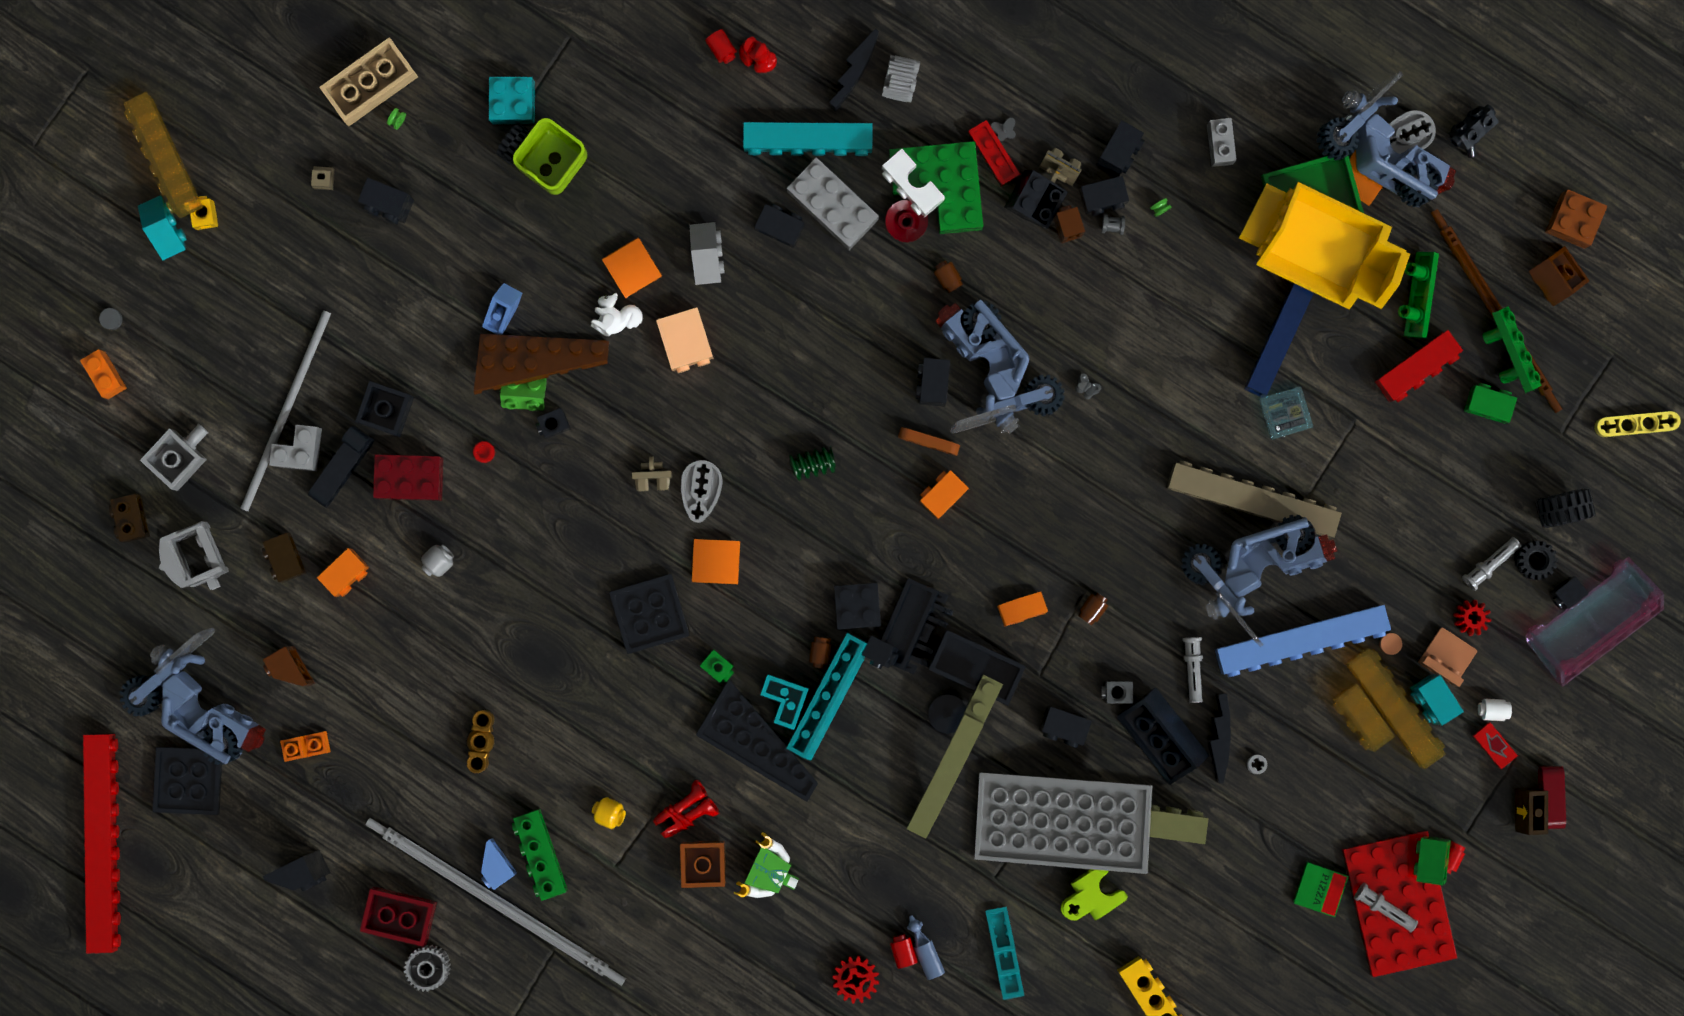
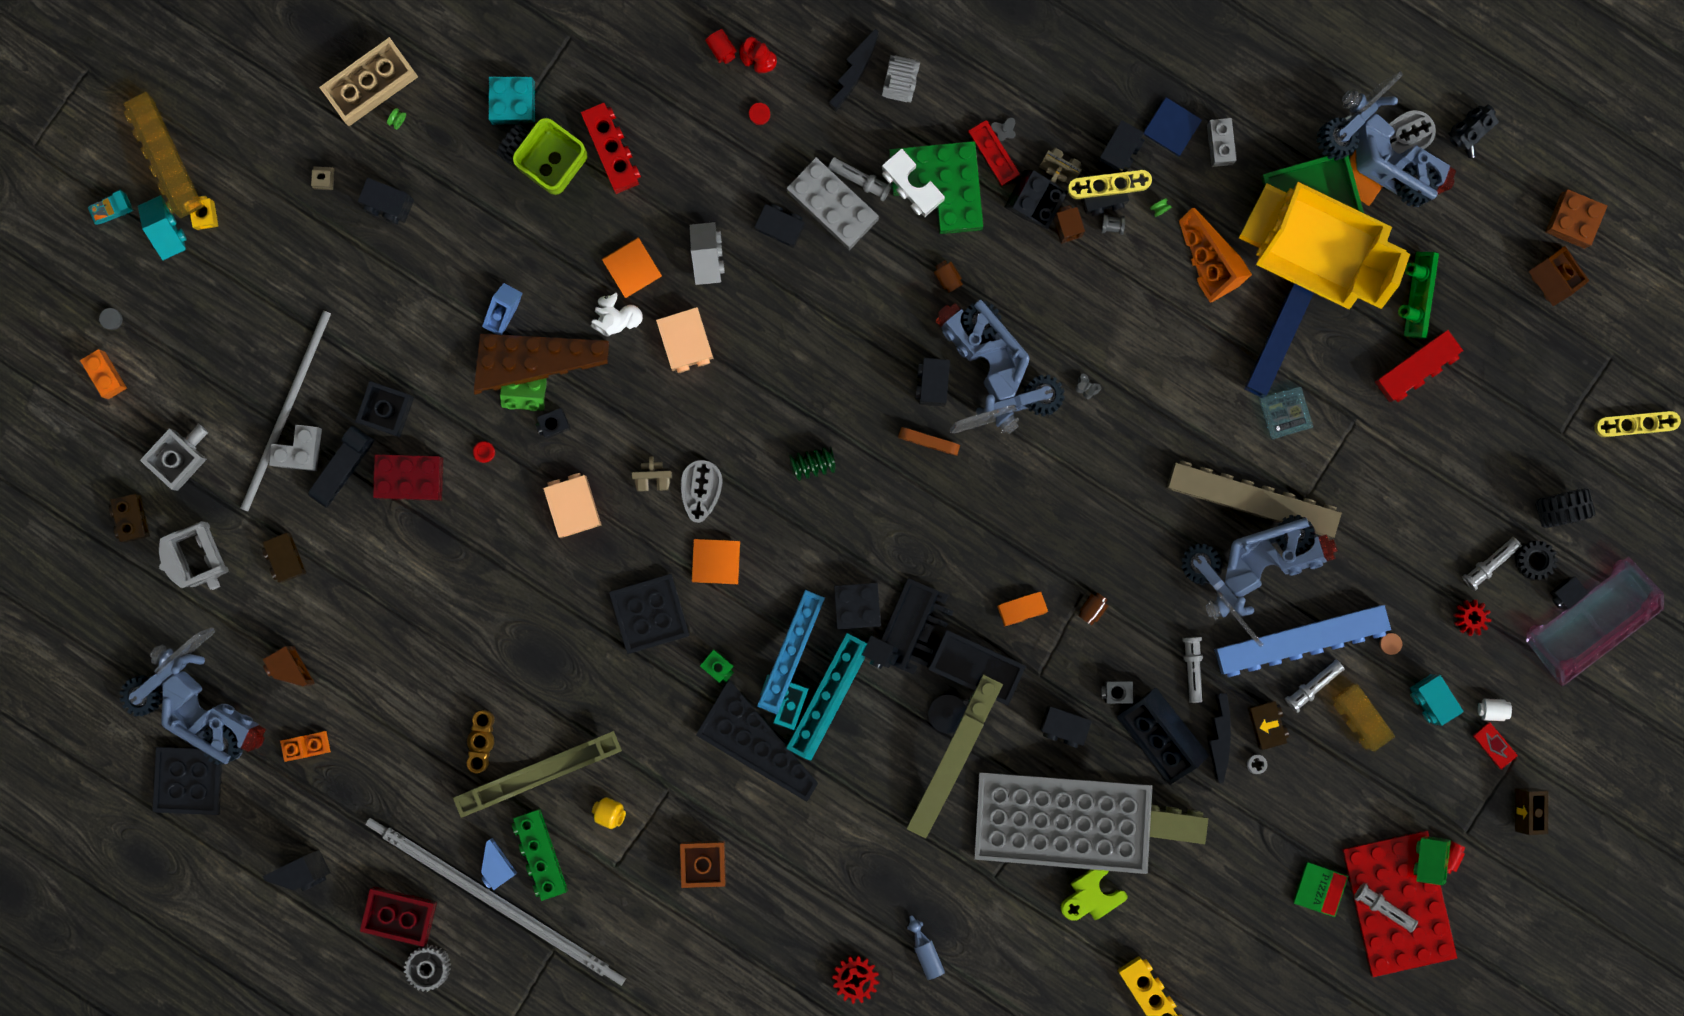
red brick [83,734,121,953] -> none
orange brick [317,548,369,597] -> none
light grey head [421,545,454,577] -> none
red piece [653,780,719,839] -> none
torso [734,832,799,898] -> none
teal brick [743,122,873,156] -> none
reddish brown brick [809,637,833,669] -> none
dark red dish [885,199,928,242] -> none
red brick [890,934,918,969] -> none
orange brick [920,470,969,519] -> none
teal slope [985,907,1024,1000] -> none
clear yellow brick [1345,648,1446,769] -> none
nougat bracket [1418,628,1477,687] -> none
reddish brown axle [1430,209,1563,413] -> none
green brick [1464,383,1517,424] -> none
green plate [1483,306,1542,393] -> none
dark red beam [1538,766,1566,829] -> none
none -> teal leg [88,190,134,225]
none -> olive slope [453,731,622,818]
none -> light nougat brick [543,473,601,538]
none -> red brick [581,103,641,194]
none -> red tile [749,103,771,125]
none -> dark azure tile [757,590,825,714]
none -> light grey pin [828,157,892,201]
none -> light yellow beam [1068,170,1152,199]
none -> dark blue tile [1143,97,1202,157]
none -> orange wedge [1179,208,1252,302]
none -> dark brown brick [1248,701,1289,750]
none -> light grey pin [1285,659,1345,713]

